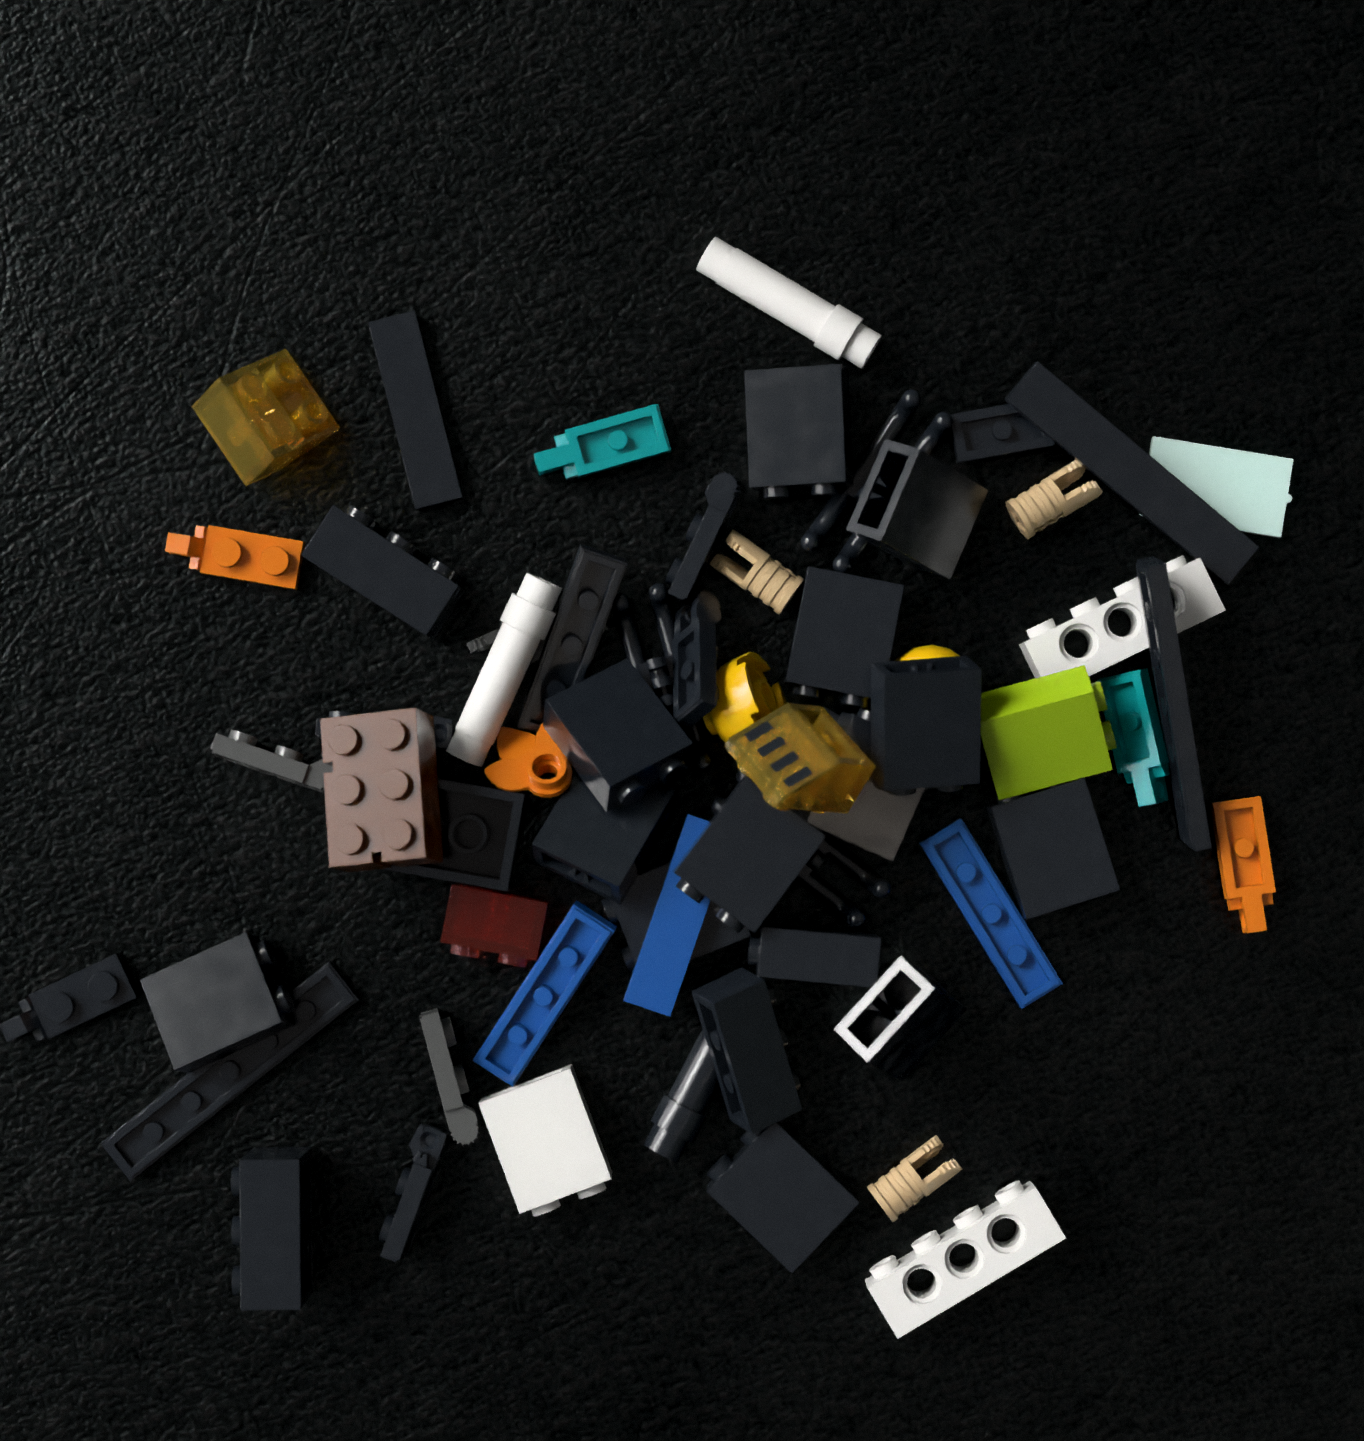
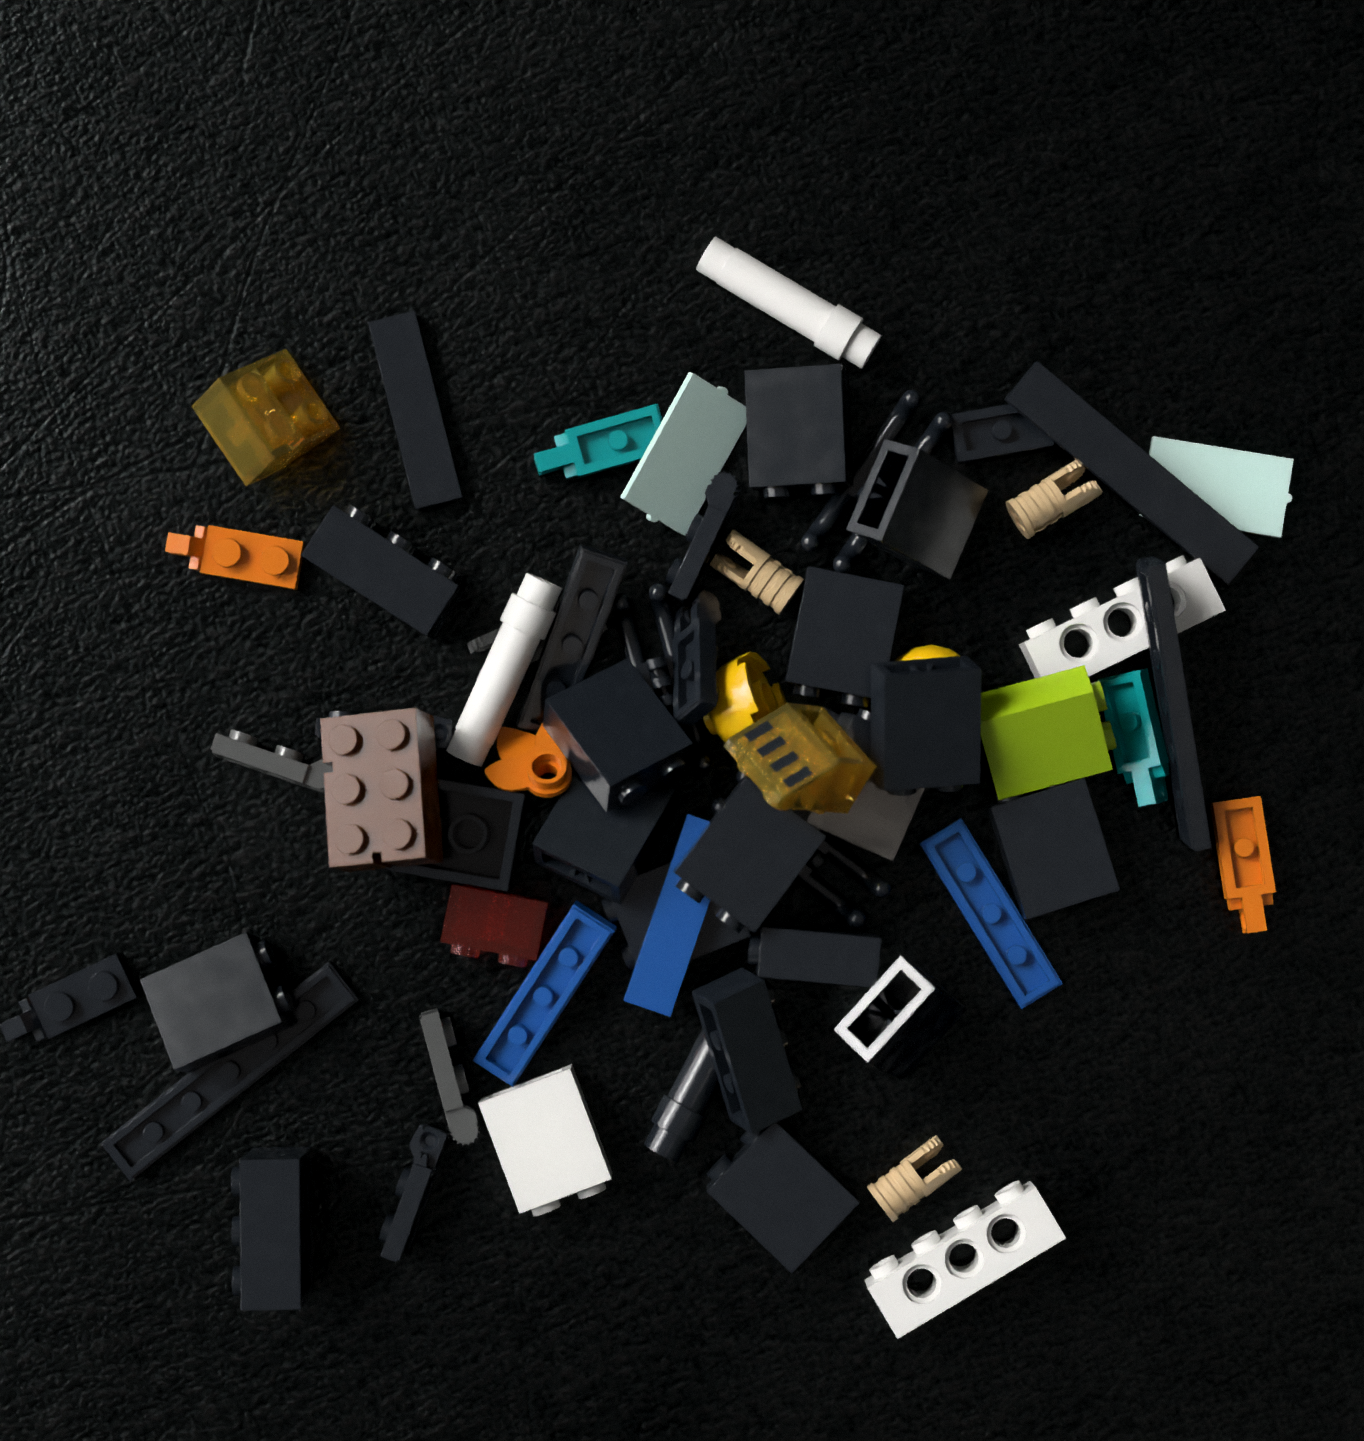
none -> light aqua piece [620,372,747,536]

